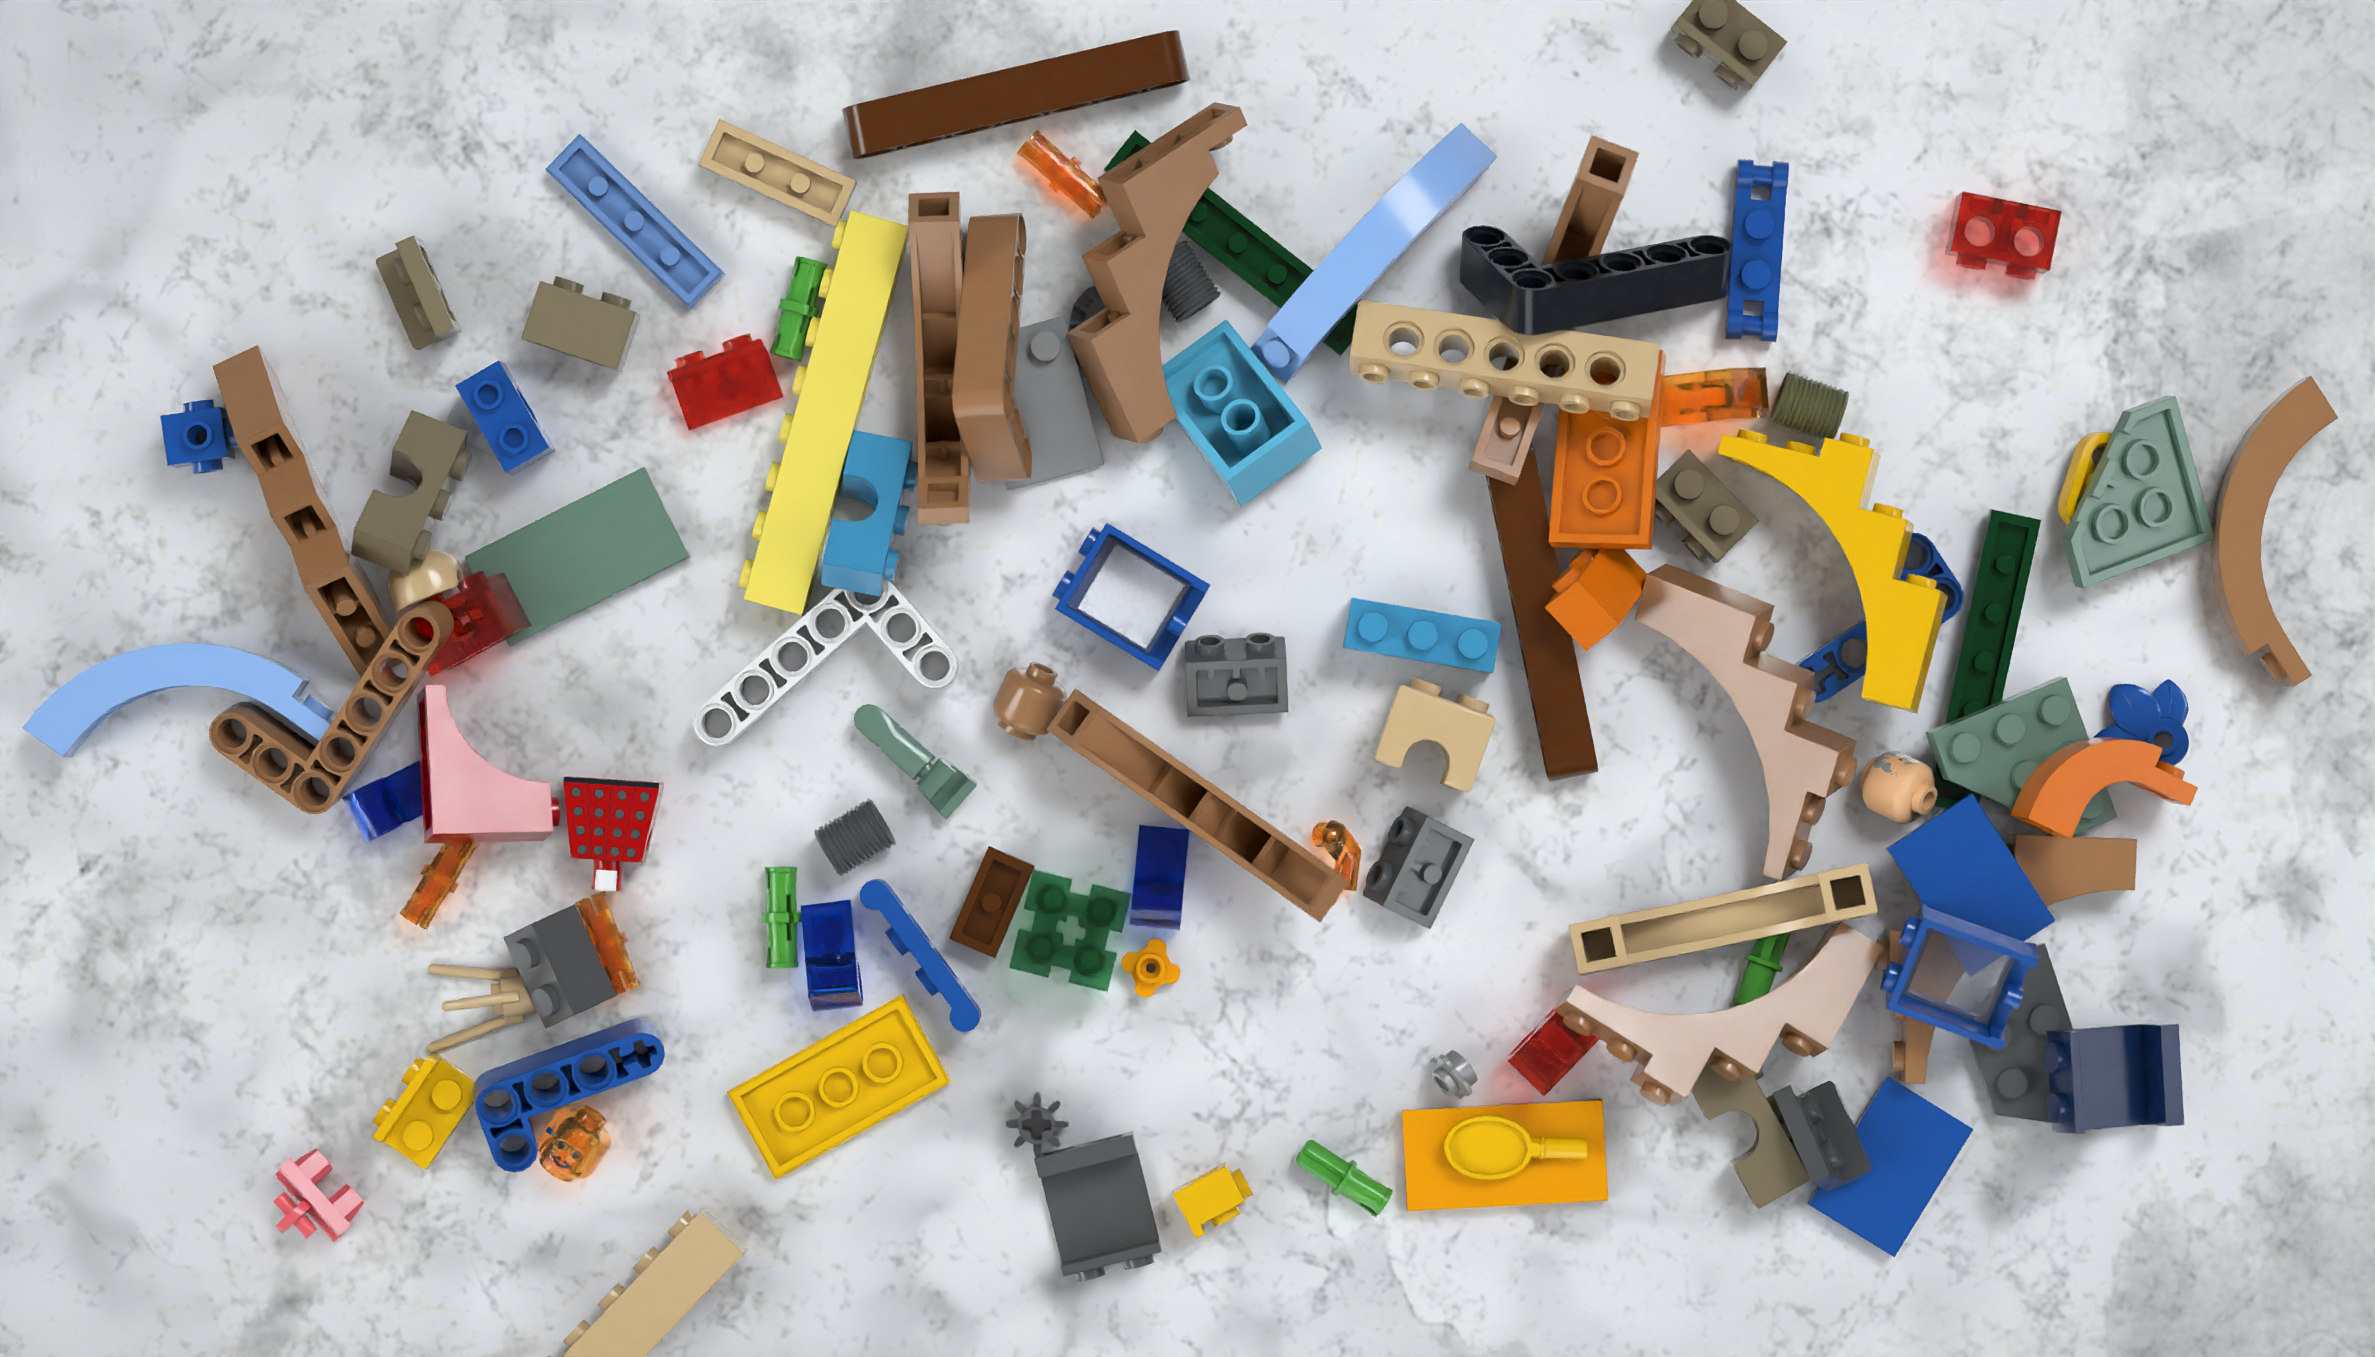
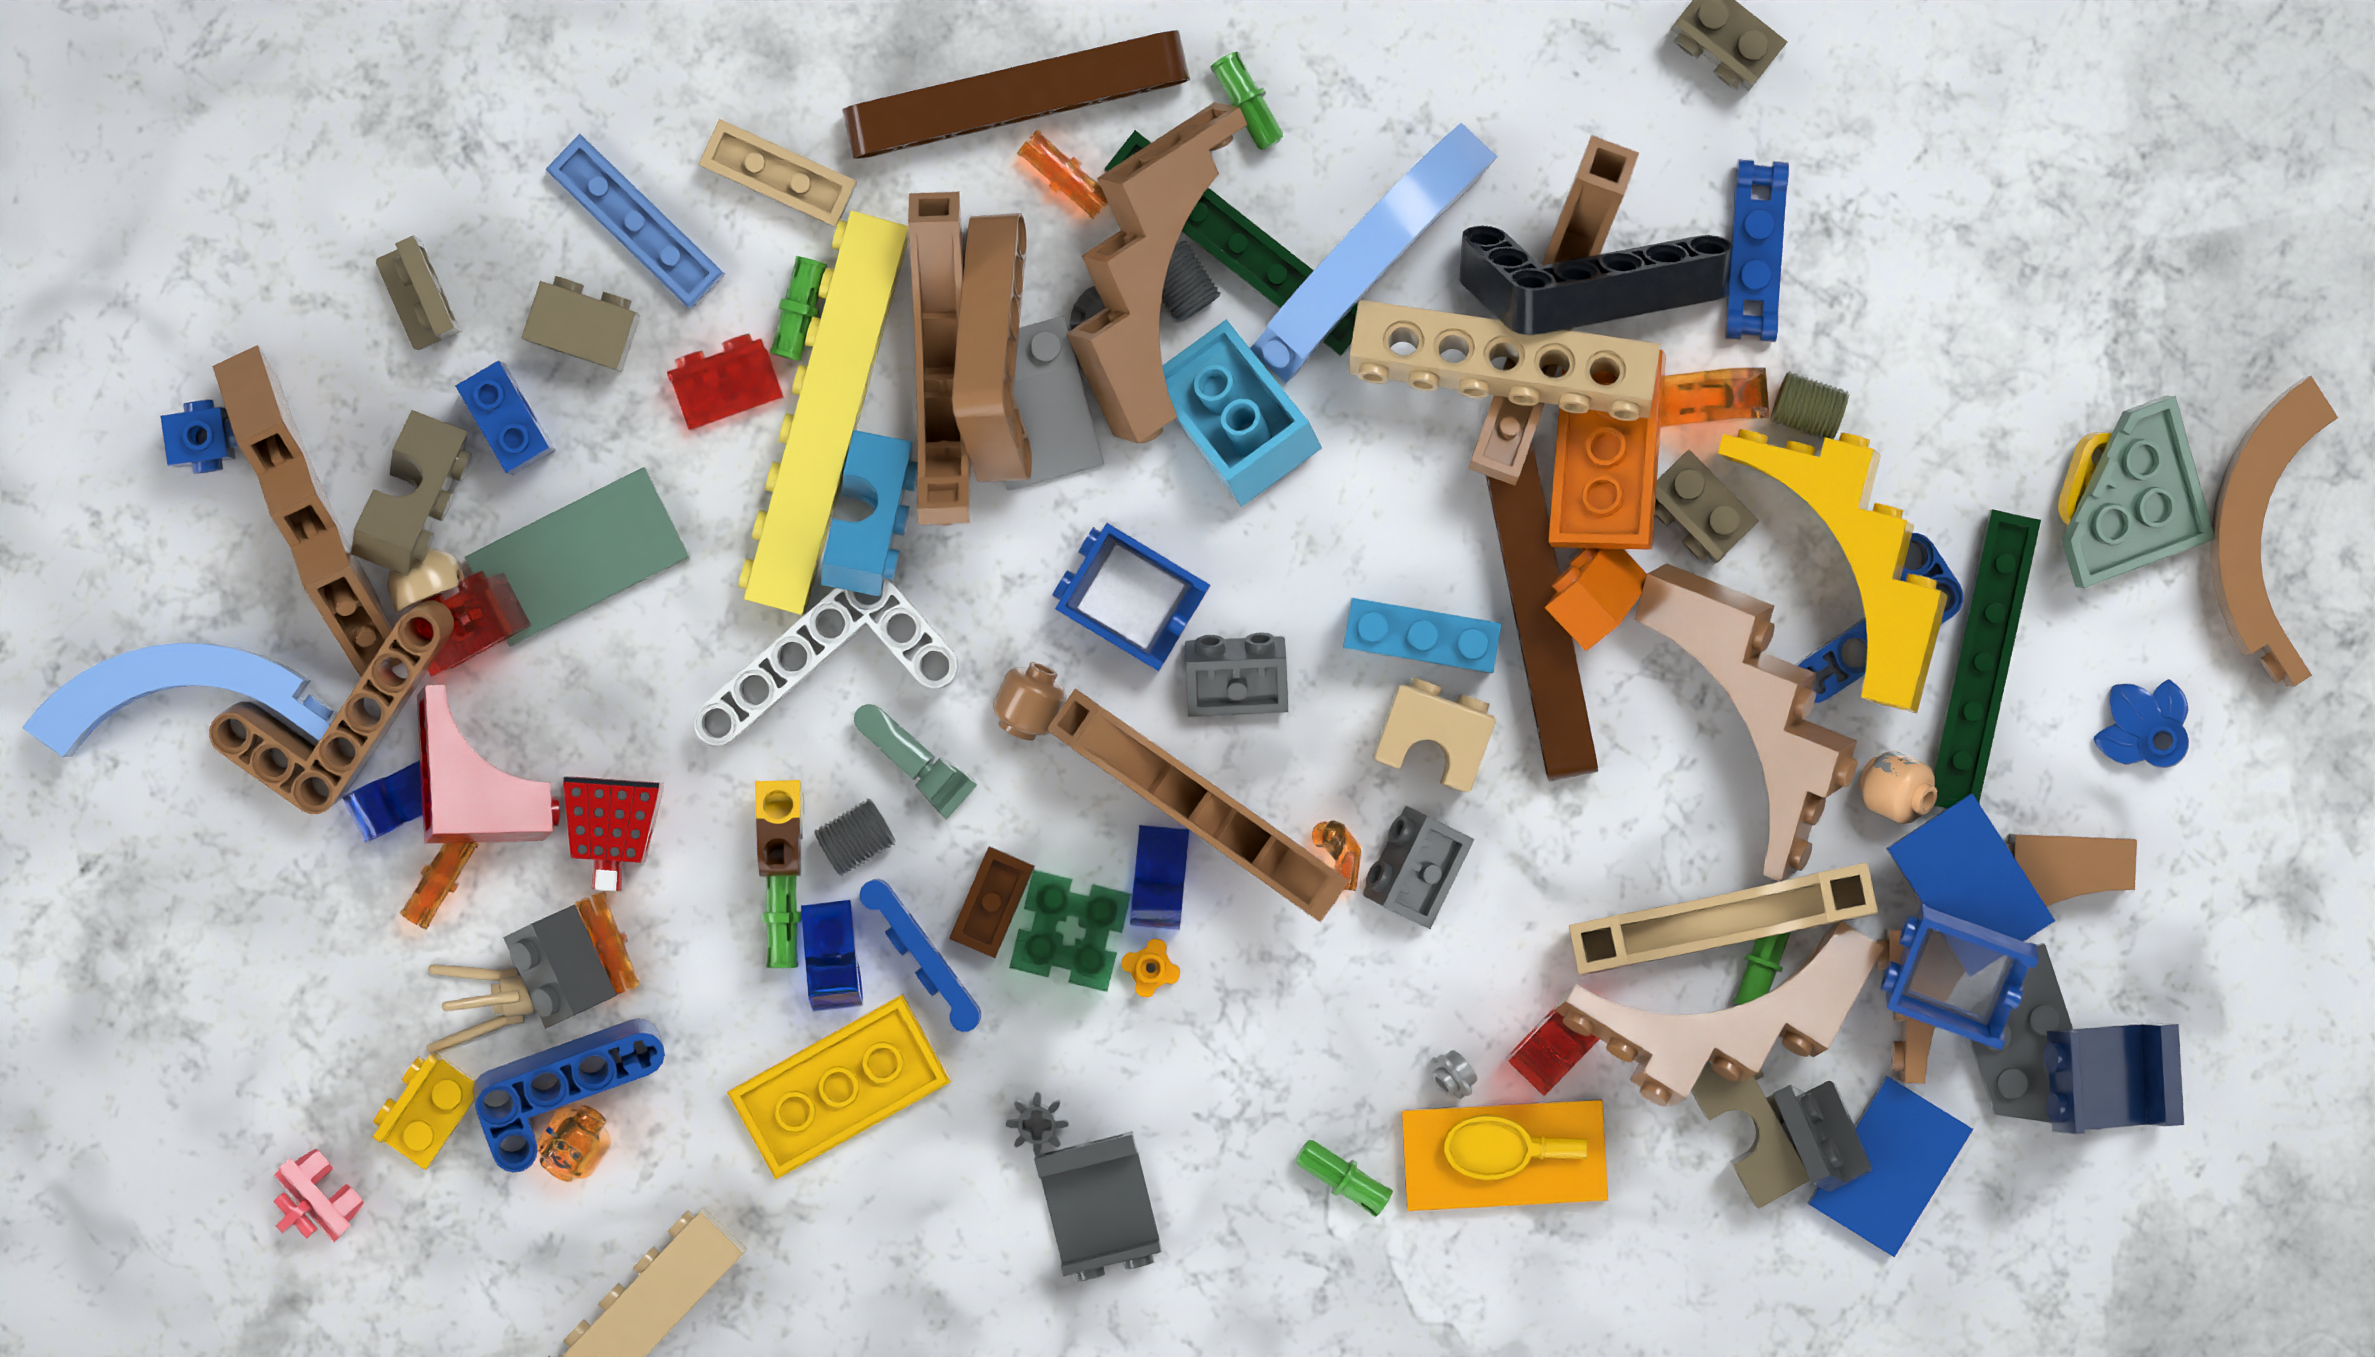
yellow brick [1173,1162,1254,1239] -> none
sand green plate [1926,676,2117,836] -> none
clear red brick [1945,191,2062,280] -> none
orange arch [2010,737,2198,839] -> none
none -> leg [755,780,804,877]
none -> bright green axle [1210,51,1283,150]

